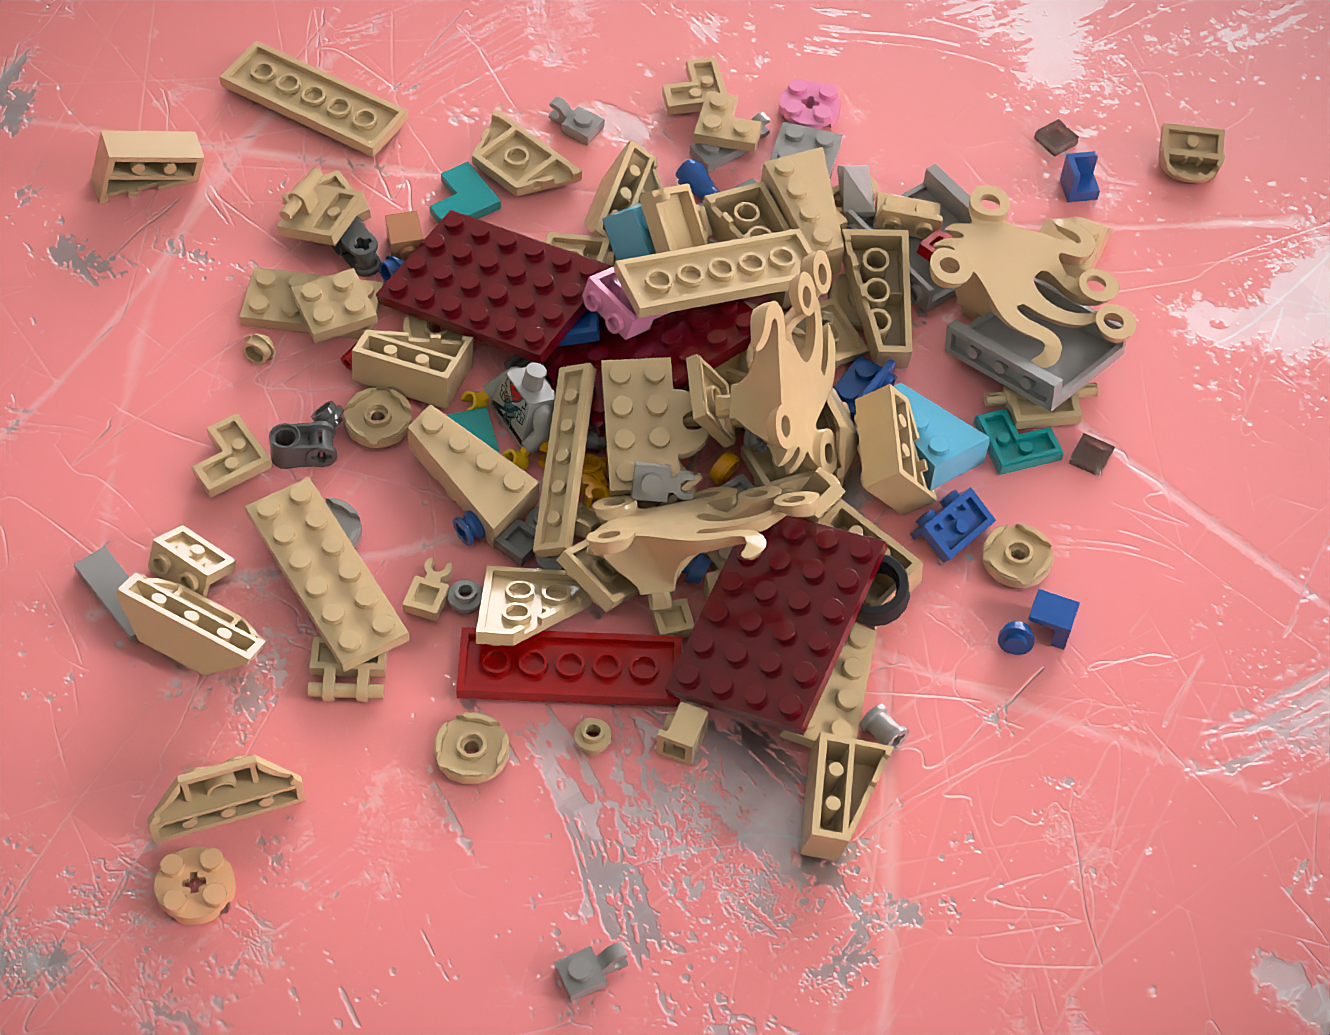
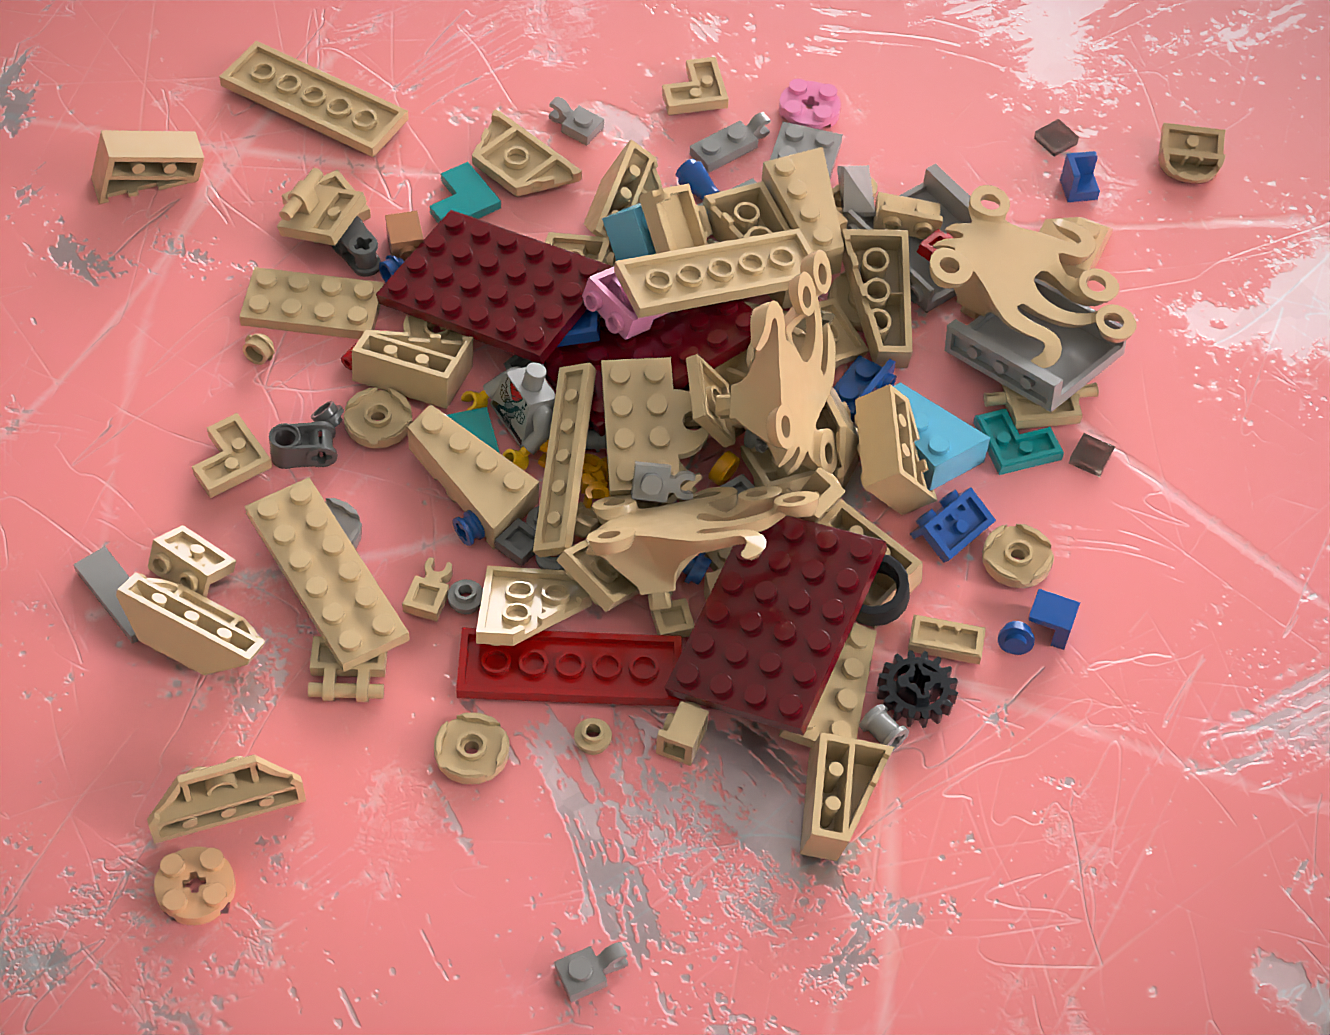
tan plate [291,268,378,343] -> none
tan plate [694,91,762,153] -> none
none -> black gear [877,650,958,728]
none -> tan plate [908,614,986,665]

